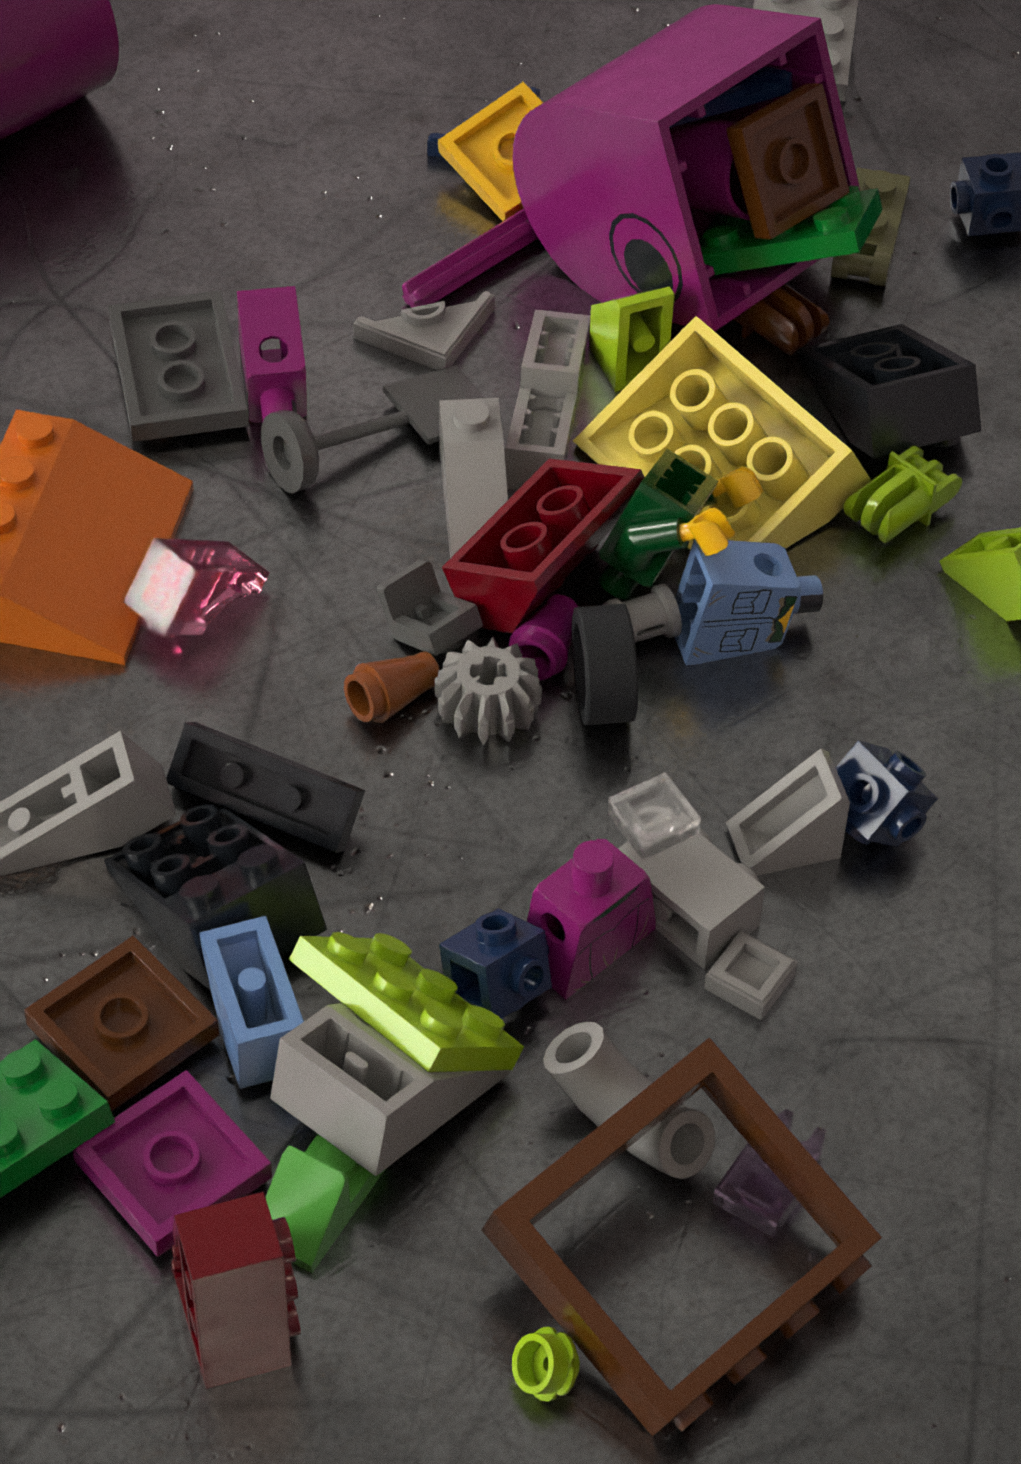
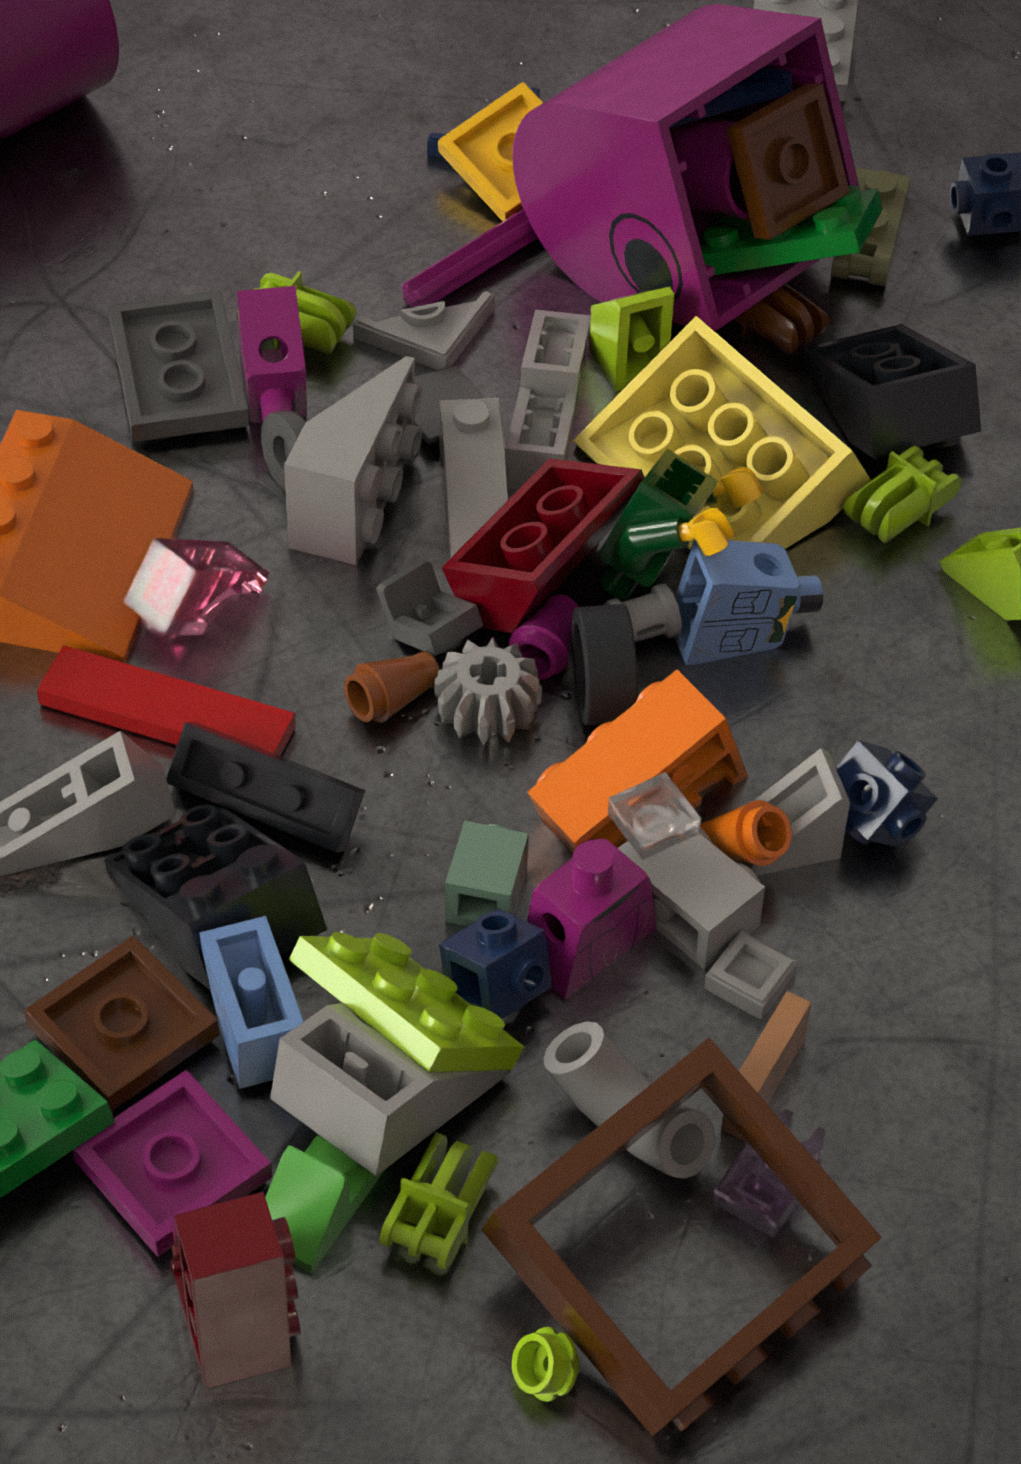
none -> red tile [37,645,296,756]
none -> lime arm [236,271,357,354]
none -> light grey slope [284,356,422,566]
none -> lime arm [379,1132,499,1270]
none -> sand green brick [445,821,529,926]
none -> orange wedge [527,669,748,853]
none -> orange cone [700,800,792,866]
none -> medium nougat tile [721,991,812,1142]

